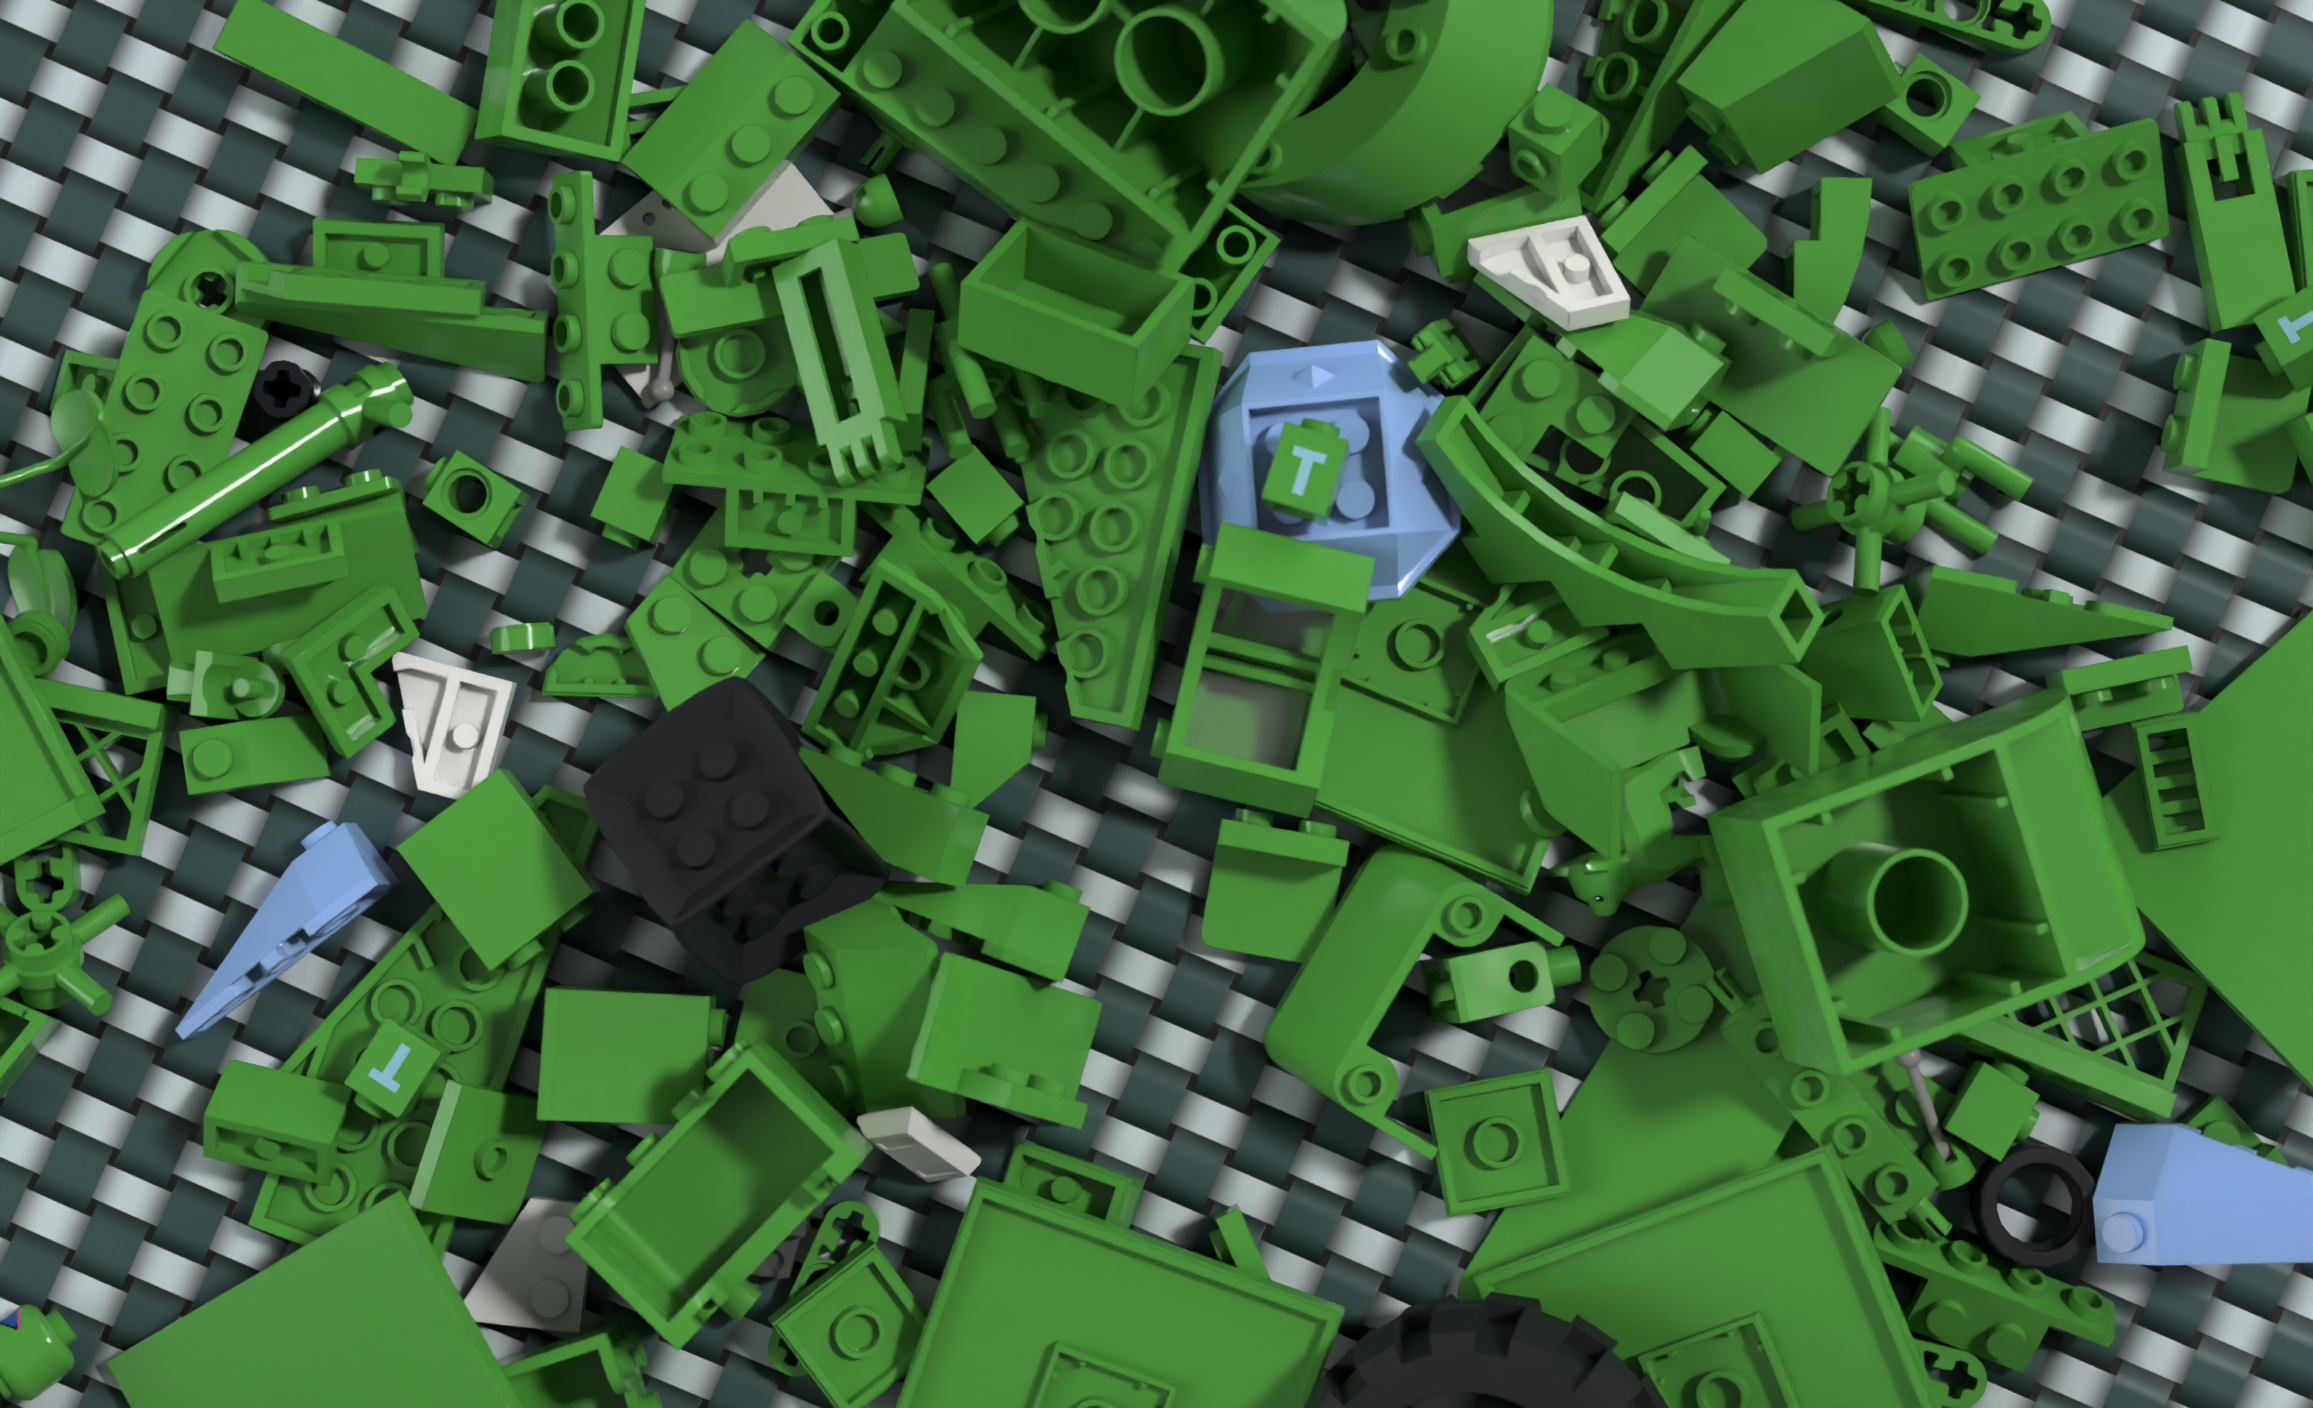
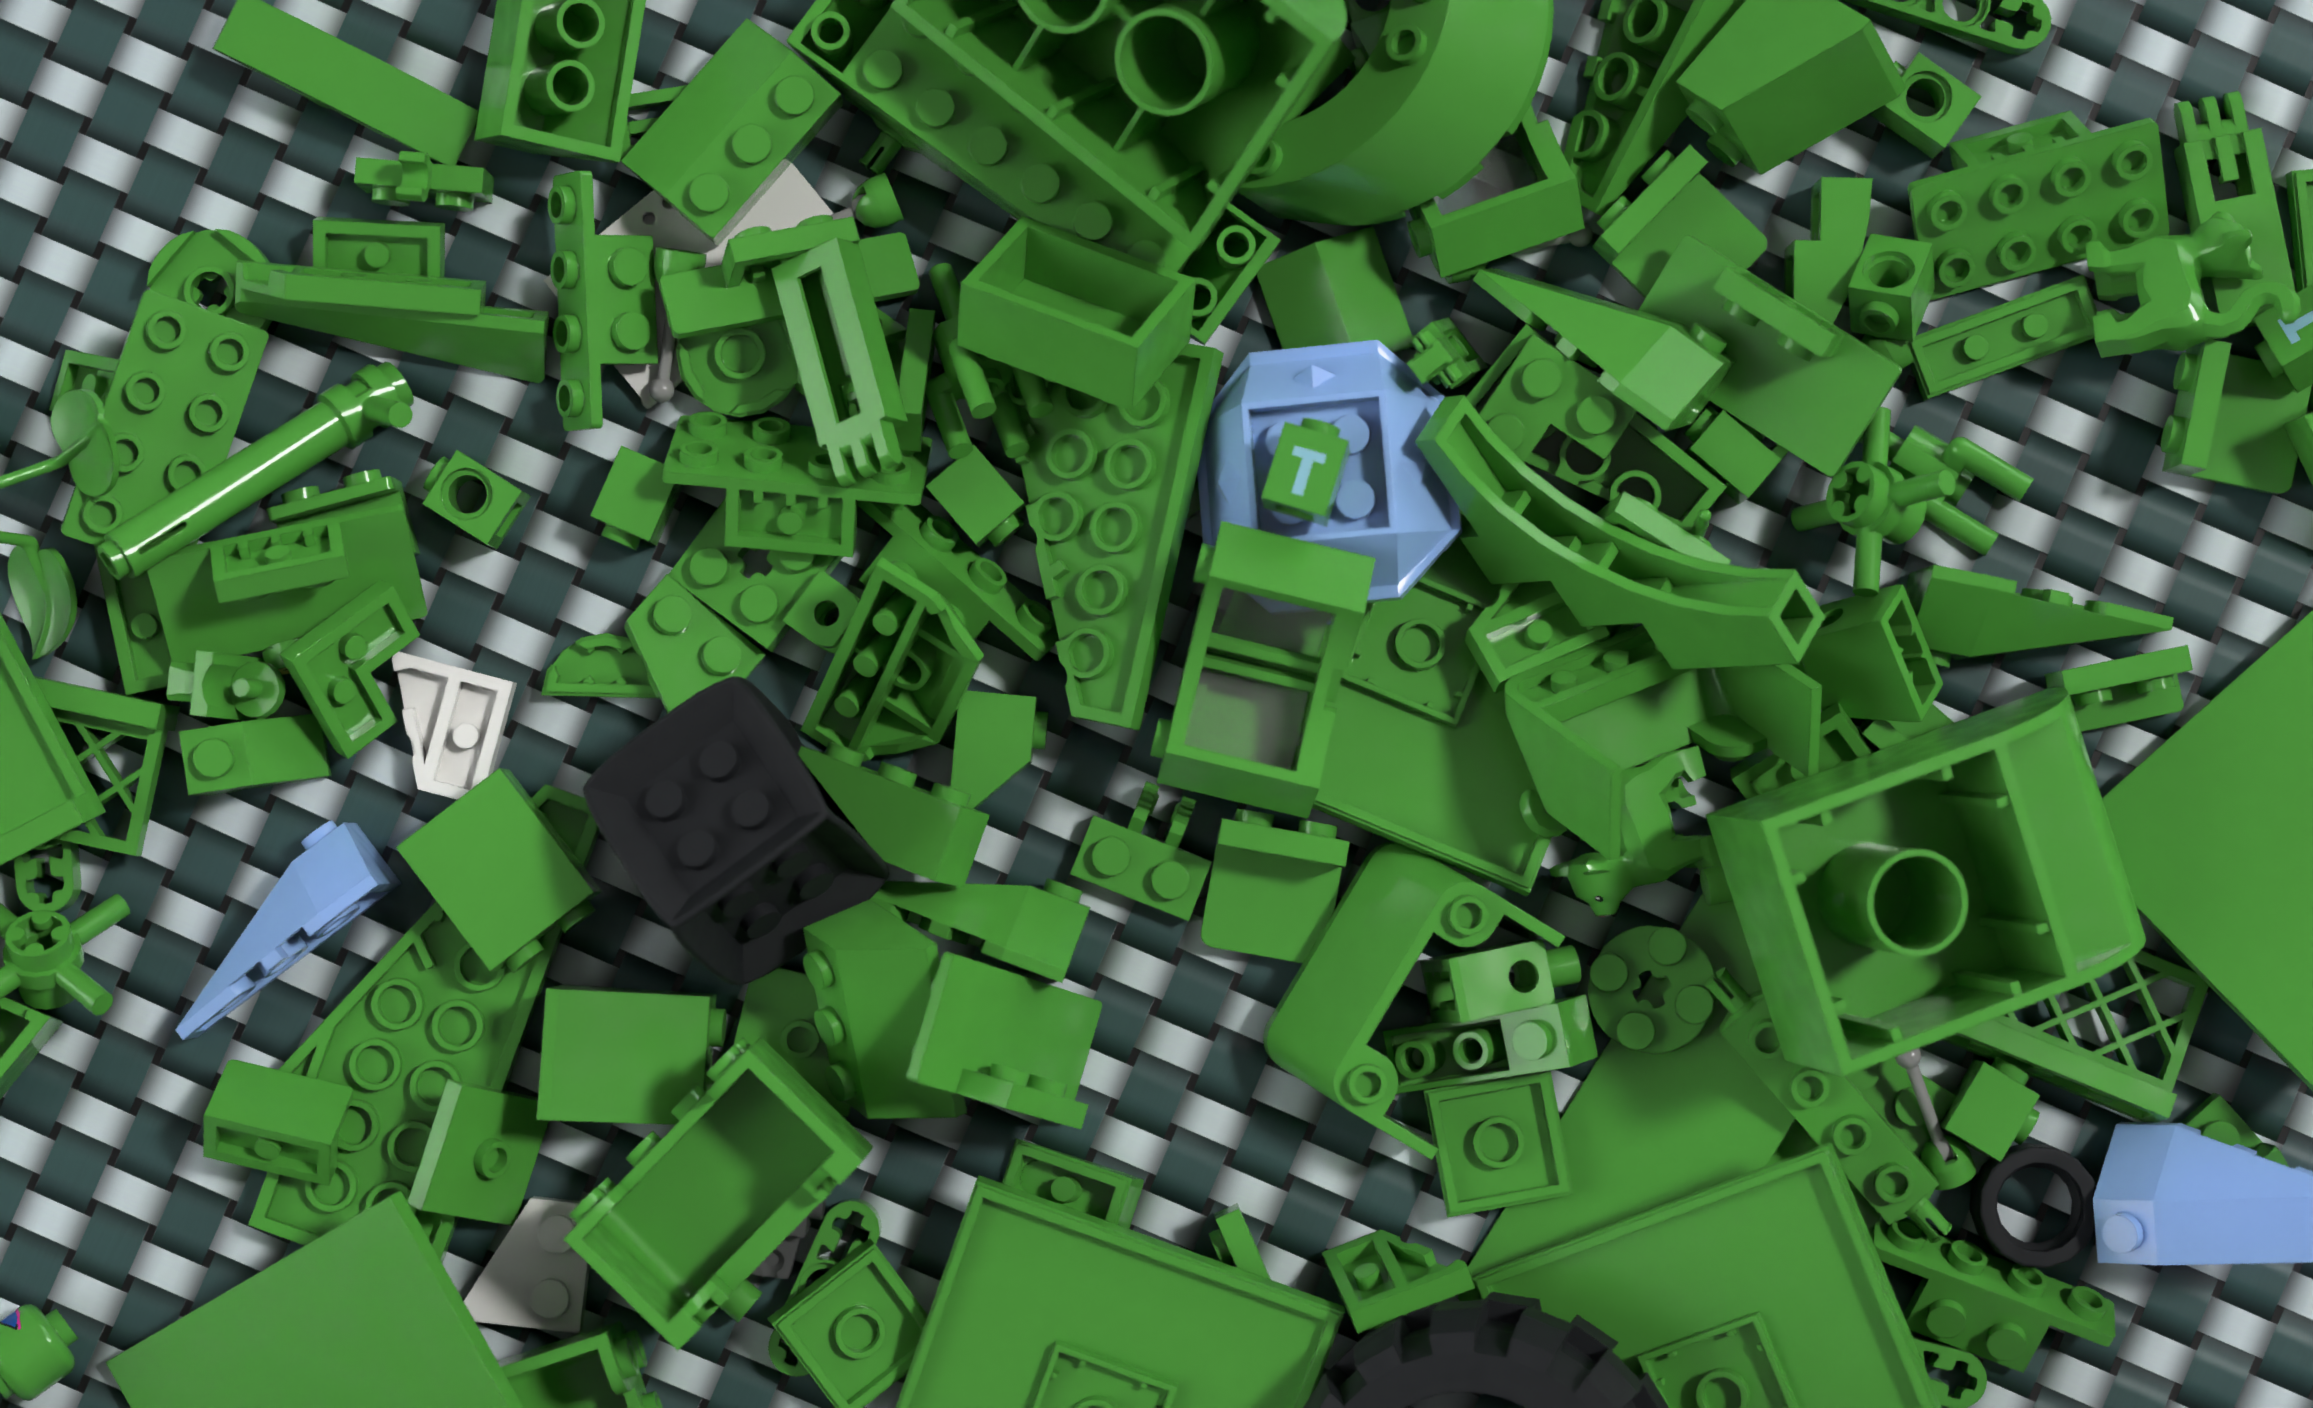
bright green tile [7,610,70,678] -> none
black bush [253,360,323,422] -> none
bright green brick [344,1015,452,1121] -> none
bright green tile [489,622,556,655] -> none
white tile [857,1106,981,1183] -> none
white wing [1467,215,1631,331] -> none
bright green brick [1508,82,1602,203] -> none
bright green slope [2129,711,2220,850] -> none
none -> bright green hinge [1070,781,1212,921]
none -> bright green slope [1256,226,1413,354]
none -> bright green wing [1321,1230,1475,1333]
none -> bright green slope [1383,994,1598,1094]
none -> bright green brick [1848,233,1935,342]
none -> bright green tile [1905,274,2097,401]
none -> bright green animal [2085,211,2301,358]

